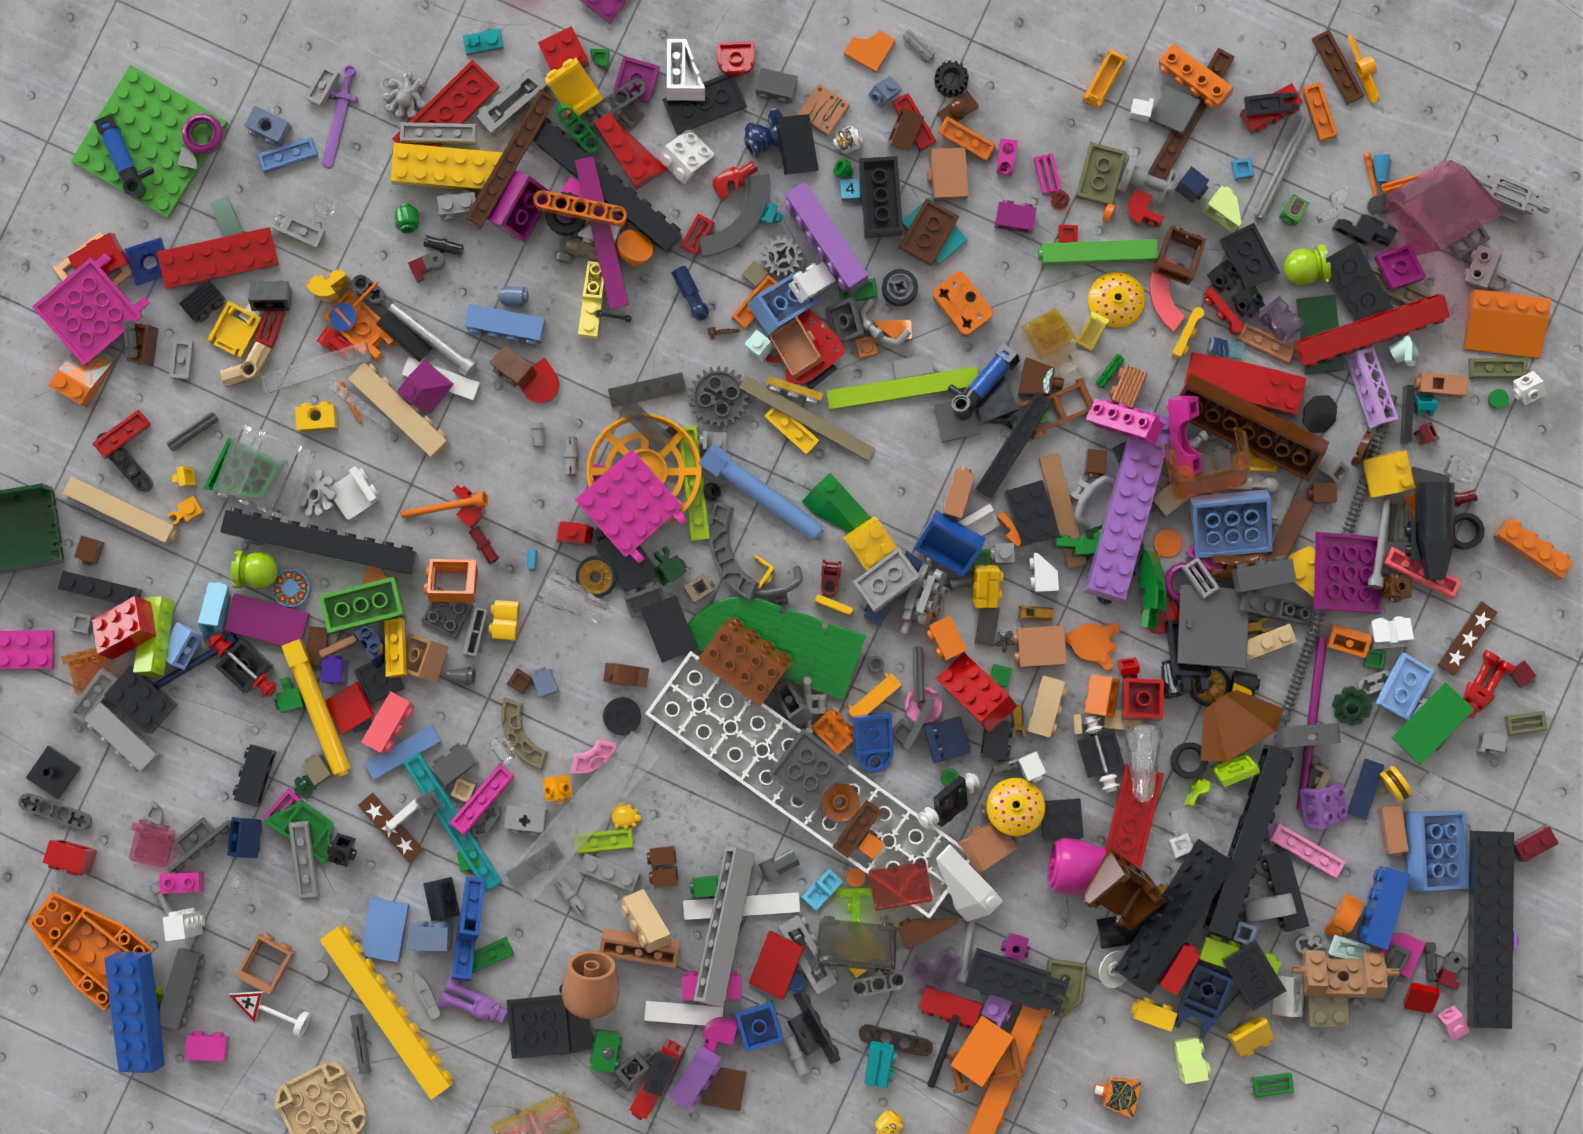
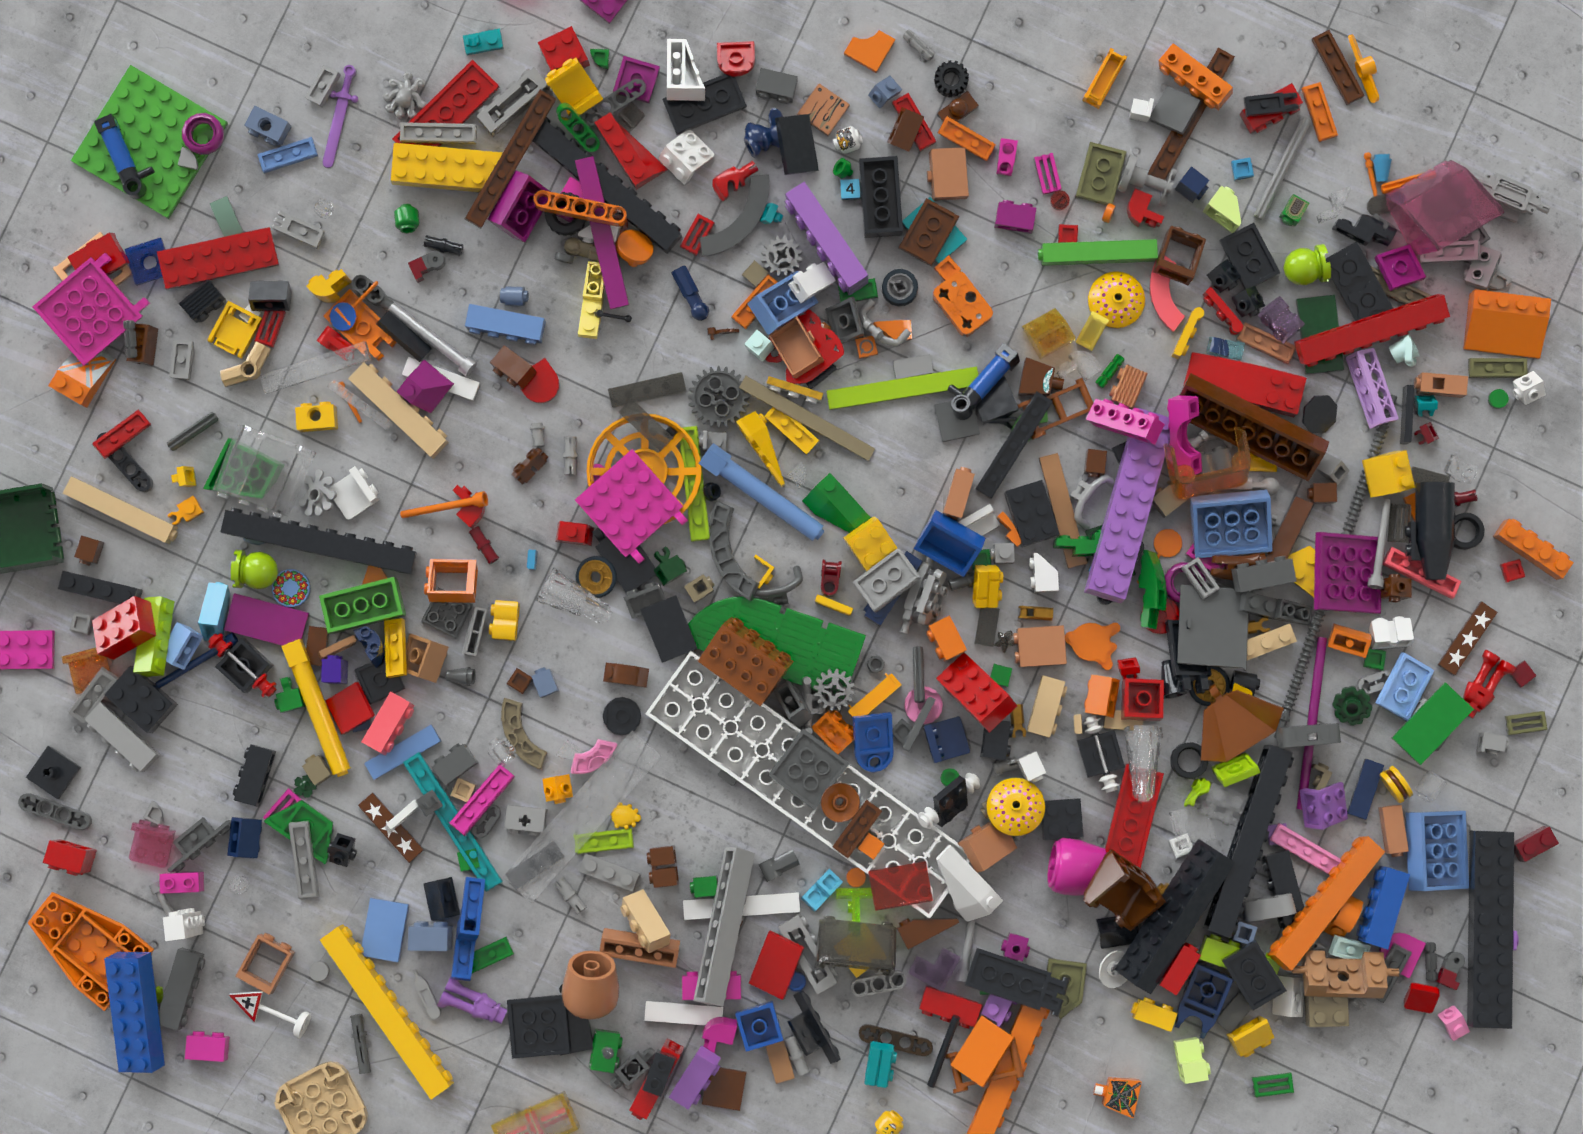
light grey brick [437,190,477,221] -> none
reddish brown tile [1351,431,1375,468] -> none
none -> reddish brown hinge [511,447,549,485]
none -> yellow wedge [736,411,785,488]
none -> medium nougat tile [765,1041,795,1084]
none -> light grey gear [813,668,856,711]
none -> orange tile [934,255,961,281]
none -> orange brick [1267,836,1385,971]
none -> light grey plate [1420,240,1480,263]
none -> red tile [1500,559,1525,583]

